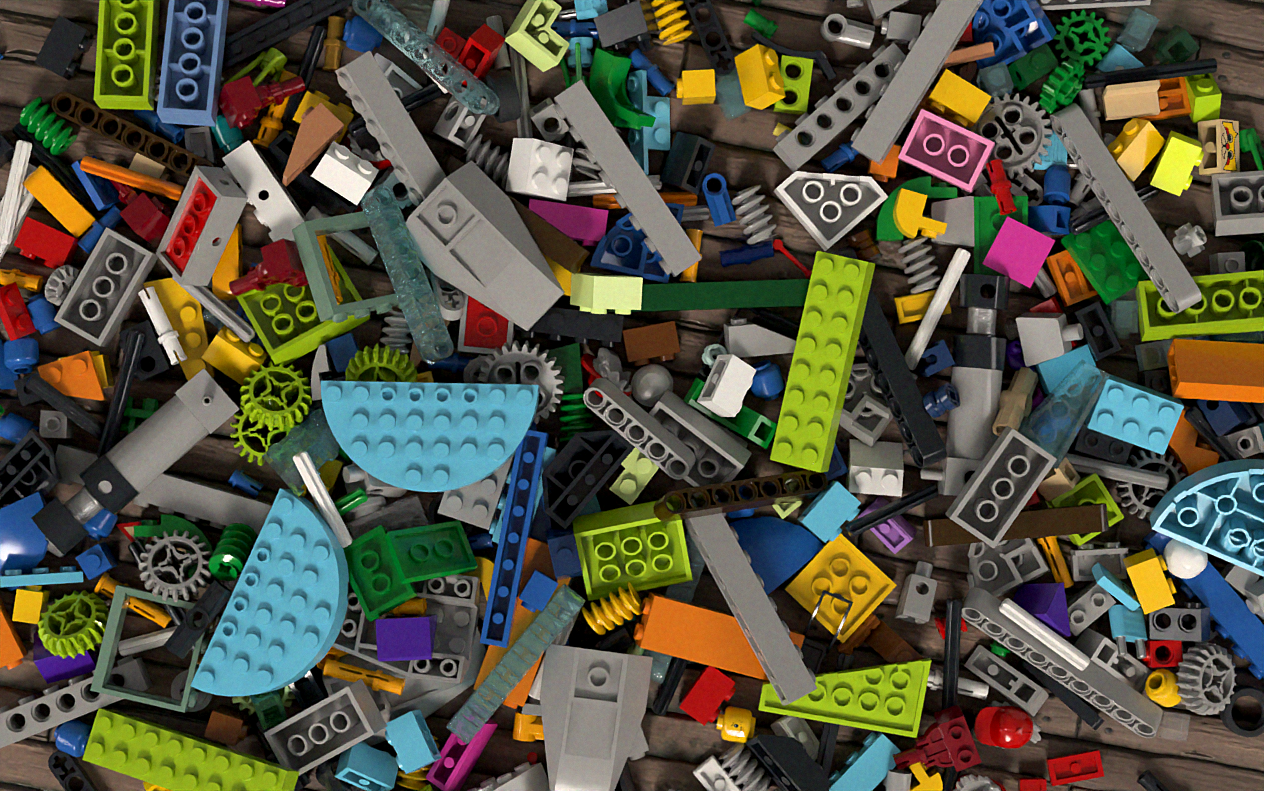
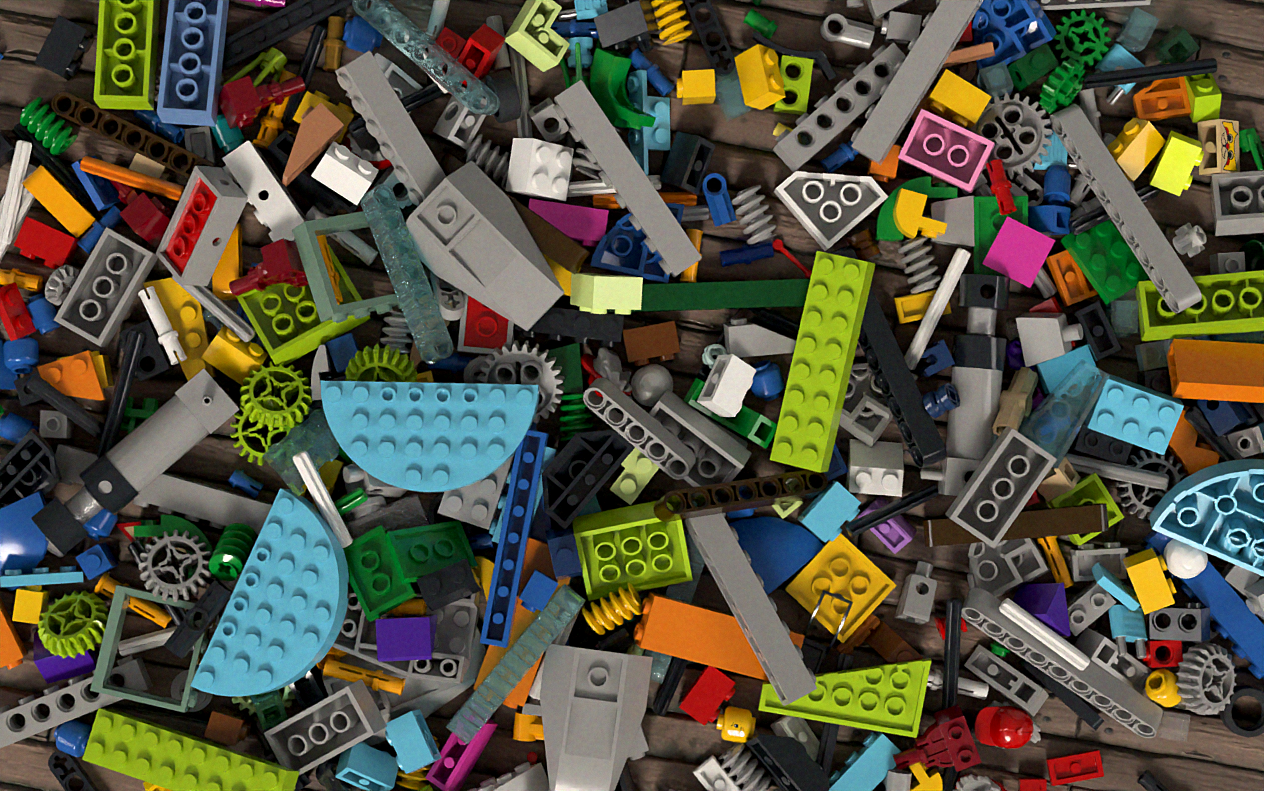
tan panel [1102,80,1160,121] -> none
none -> black brick [416,558,482,611]

